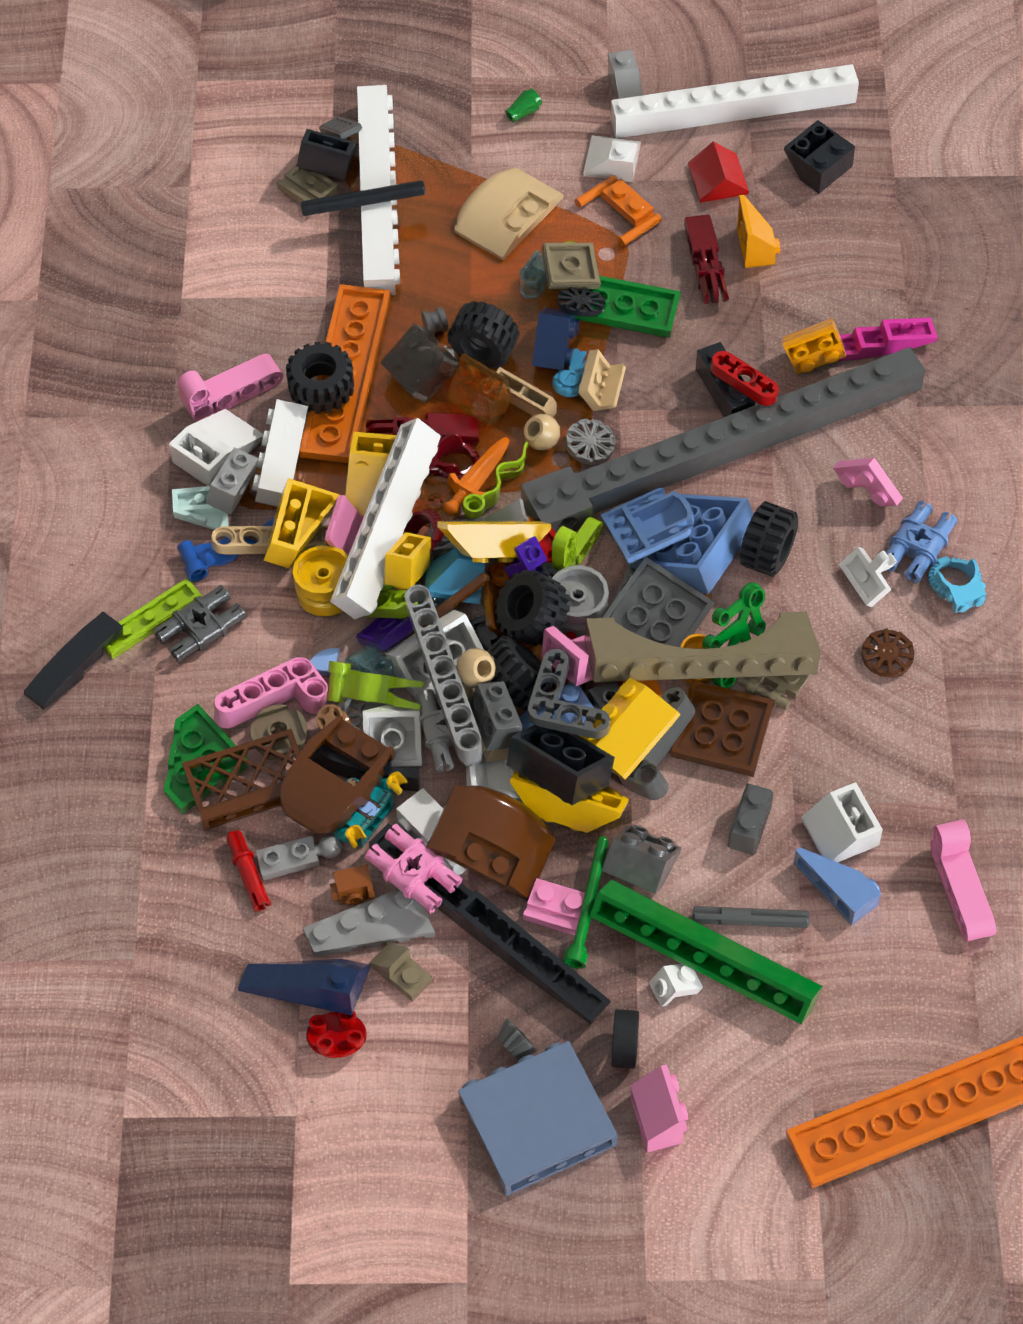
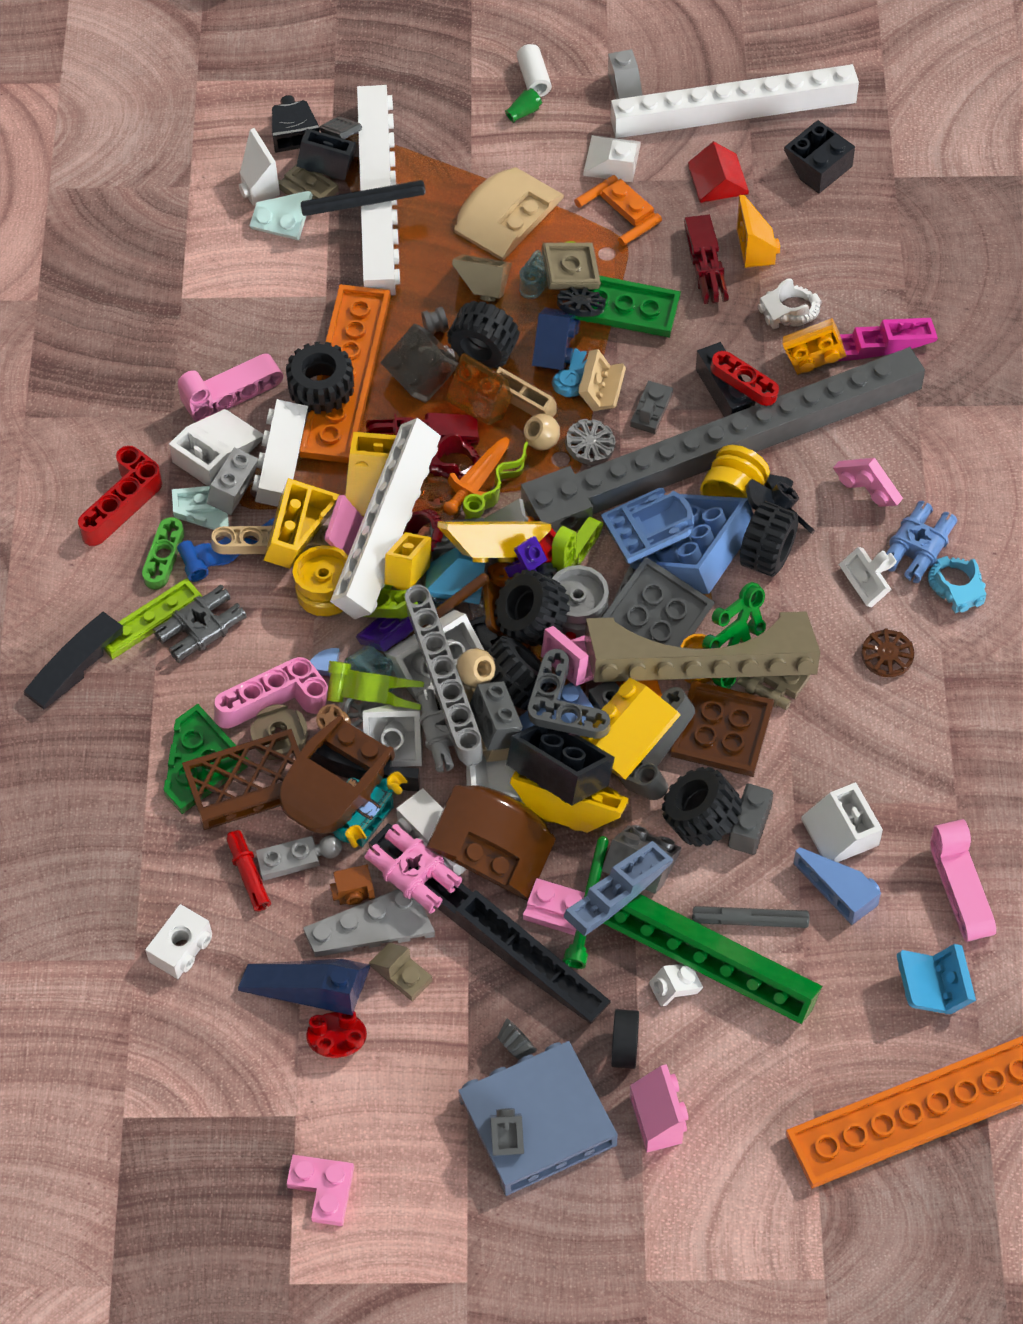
none -> red beam [78,445,162,546]
none -> bright green beam [142,517,185,590]
none -> white brick [145,904,212,979]
none -> white slope [239,128,280,206]
none -> light aqua wing [250,191,313,240]
none -> black torso [272,95,320,153]
none -> bright pink plate [287,1155,354,1227]
none -> dark tan slope [452,254,512,301]
none -> dark grey bracket [490,1108,524,1156]
none -> white brick [516,44,552,97]
none -> sand blue slope [564,841,674,936]
none -> dark grey hinge [630,380,673,434]
none -> black tyre [661,767,742,847]
none -> yellow wheel [700,445,770,509]
none -> black piece [746,474,815,535]
none -> white piece [758,279,822,329]
none -> dark azure bracket [897,944,976,1015]

